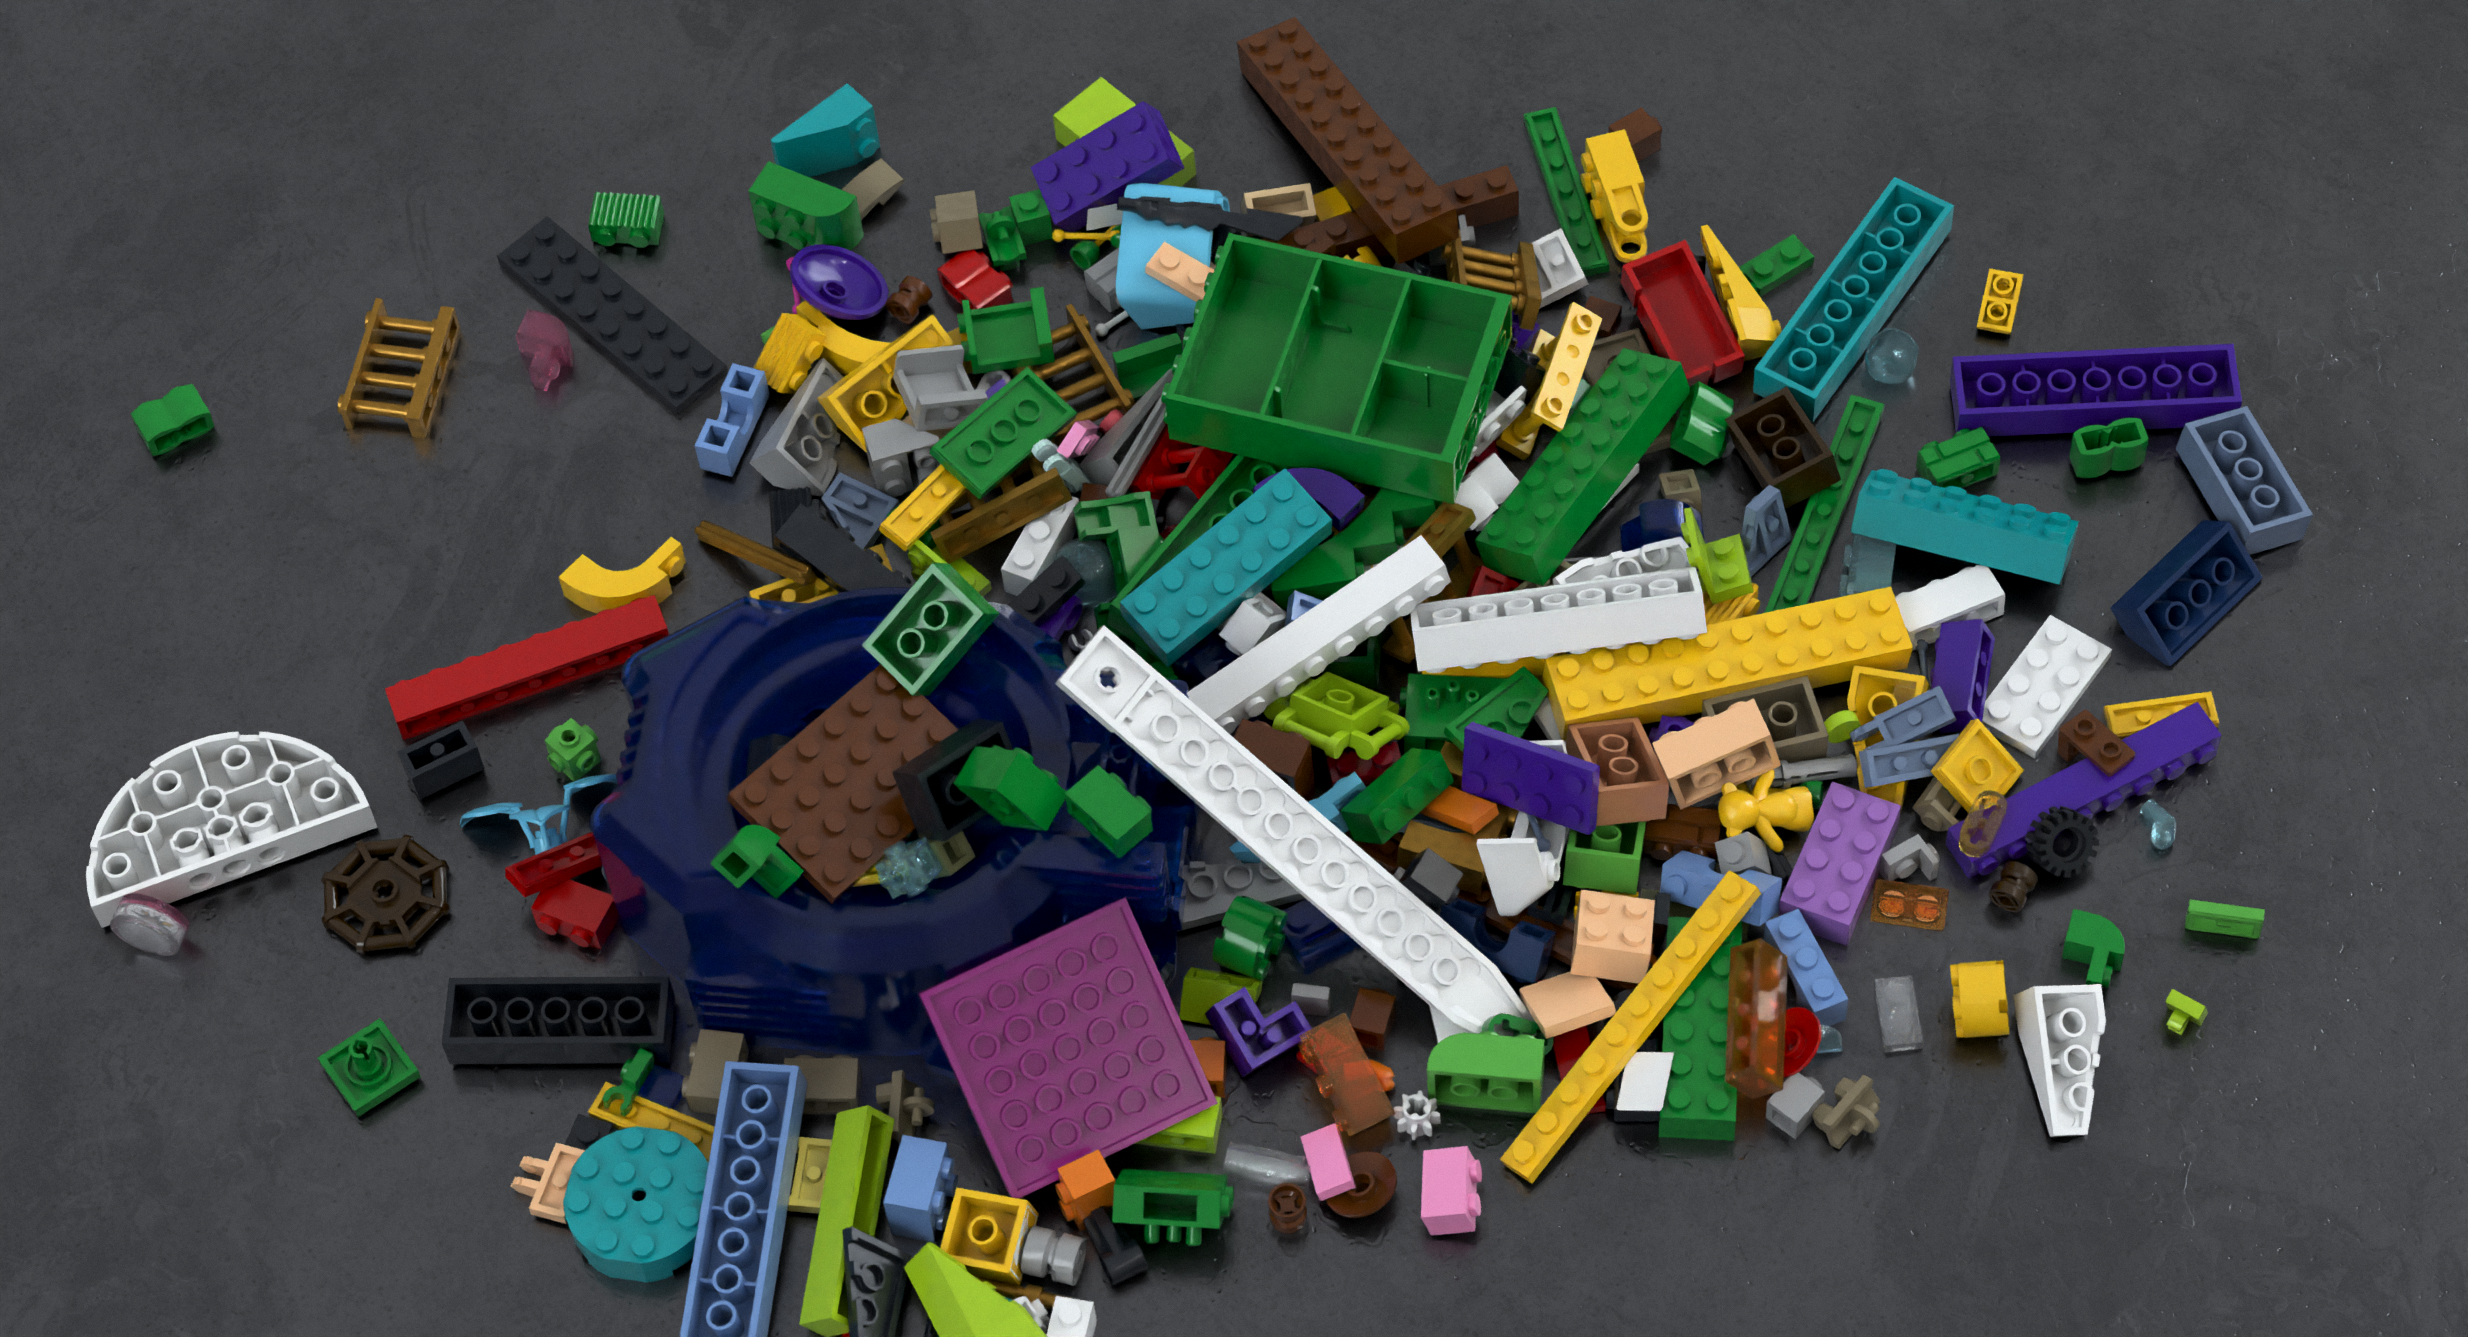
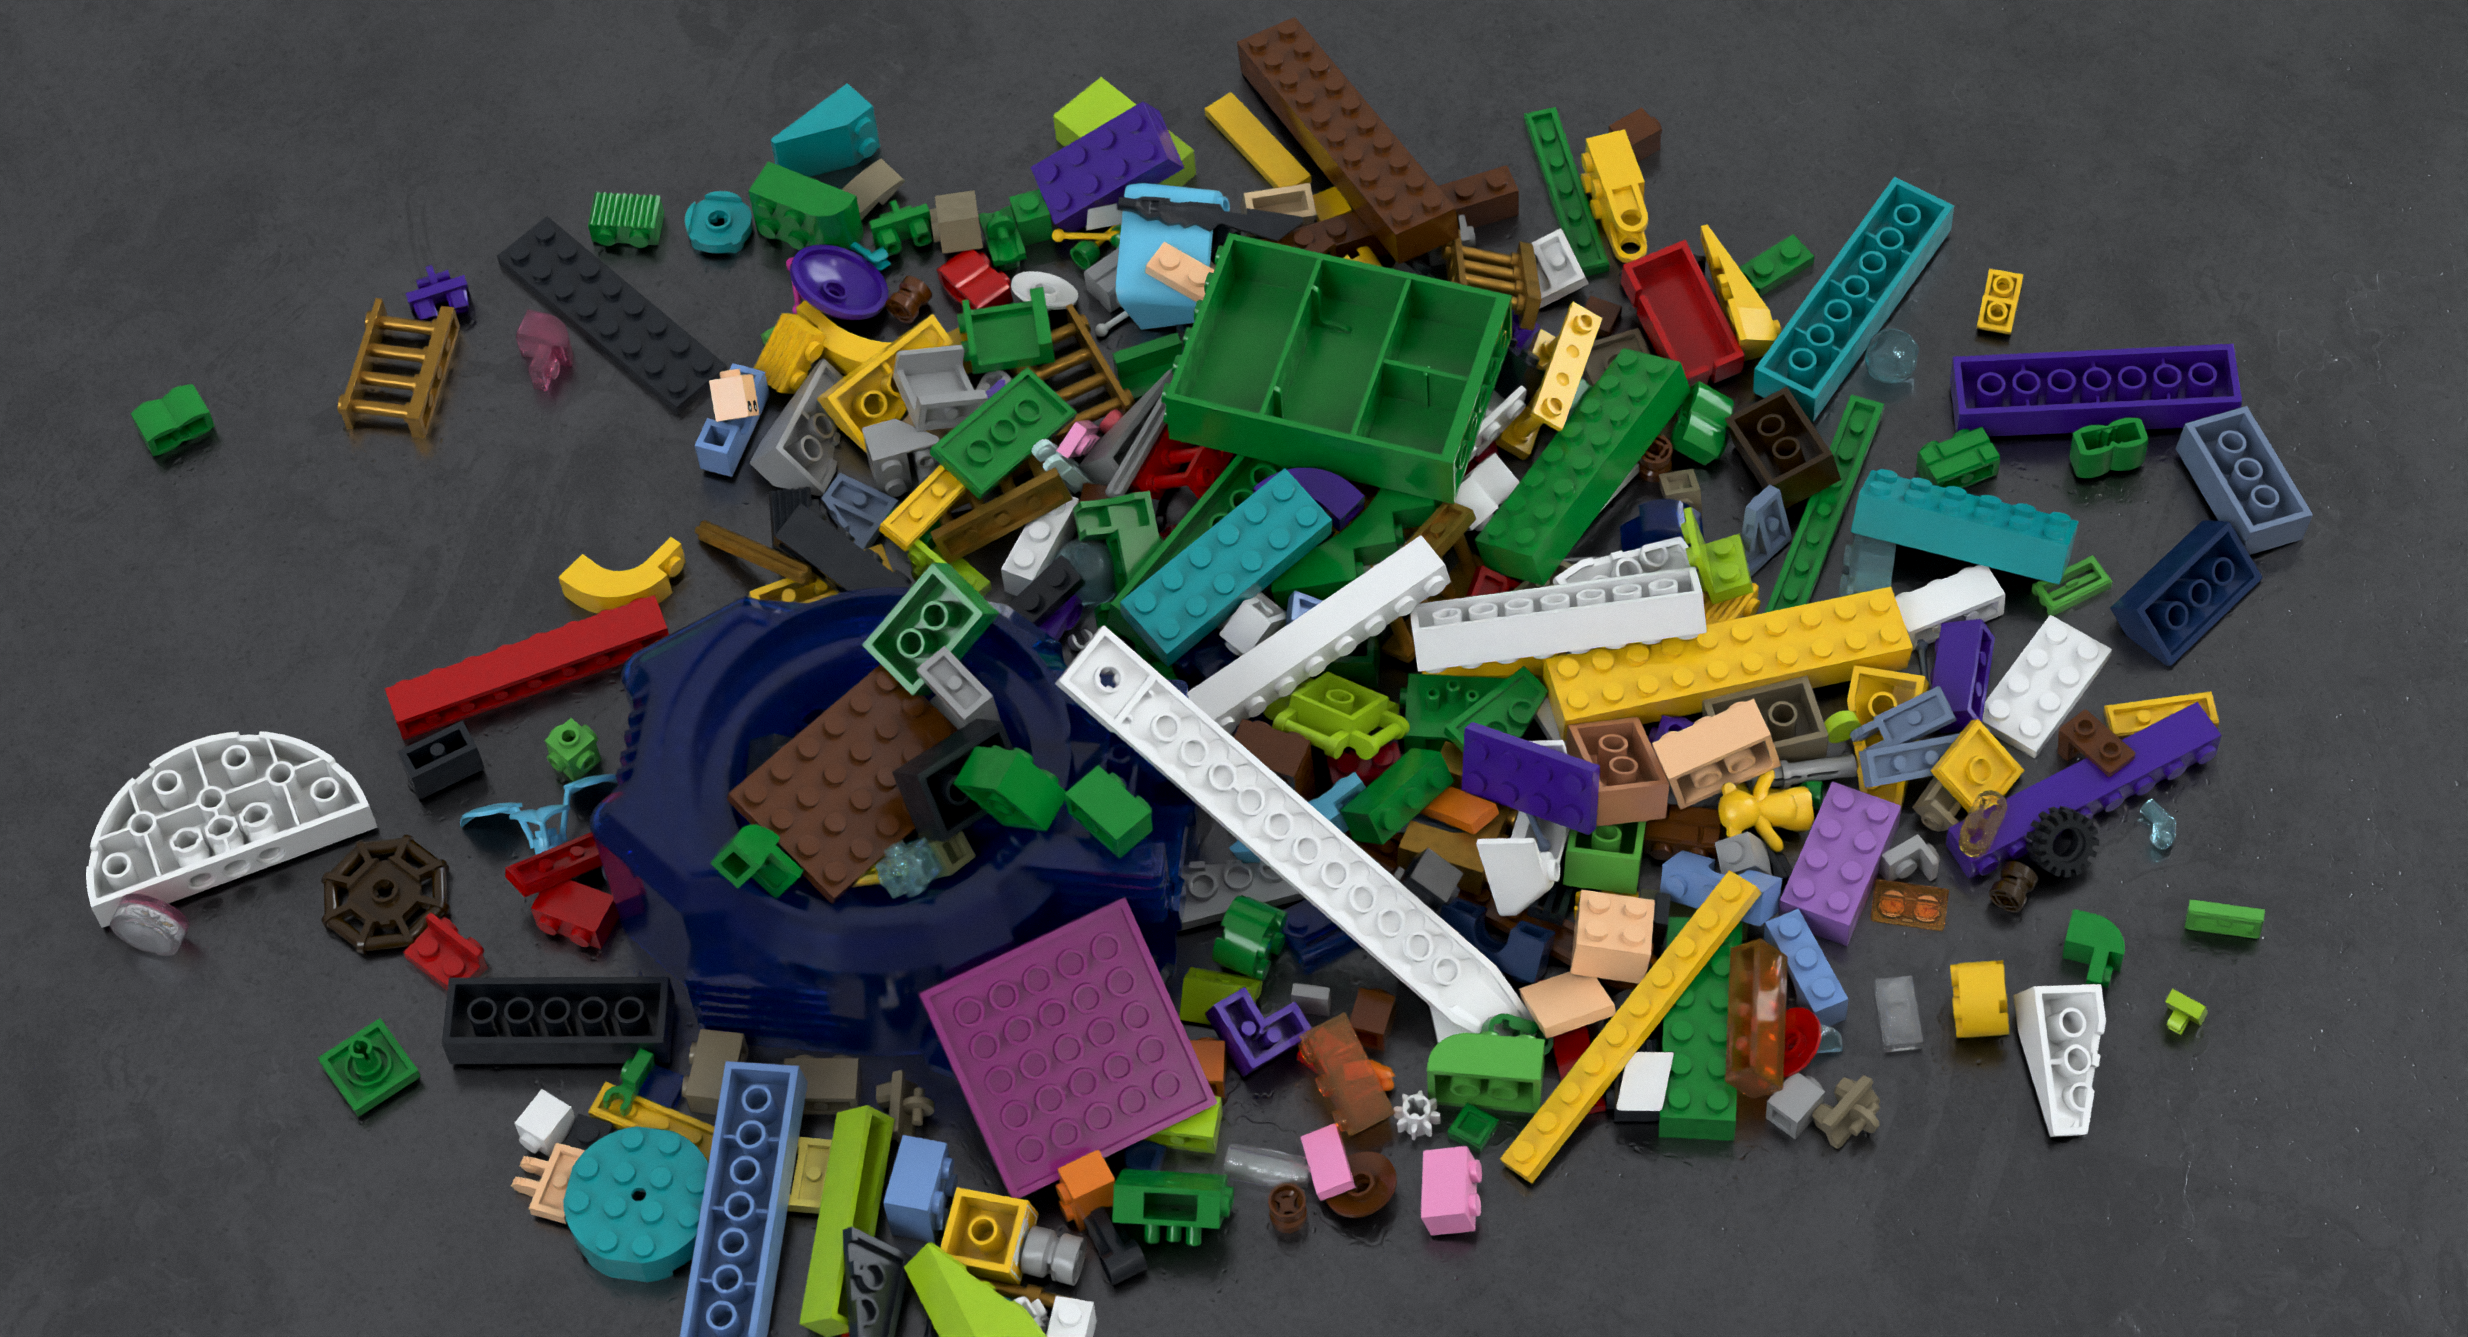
none -> red bracket [403,912,488,991]
none -> dark purple hips [406,265,470,322]
none -> white brick [515,1089,576,1157]
none -> teal plate [685,191,753,253]
none -> light nougat brick [709,369,760,422]
none -> teal hand [850,242,891,271]
none -> green hips [869,200,932,256]
none -> light grey panel [916,646,1001,730]
none -> white dish [1011,271,1078,311]
none -> dark blue tile [1124,1140,1167,1171]
none -> yellow tile [1205,92,1312,188]
none -> green tile [1447,1102,1499,1154]
none -> reddish brown wheel [1637,435,1672,483]
none -> bright green tile [2031,555,2112,616]

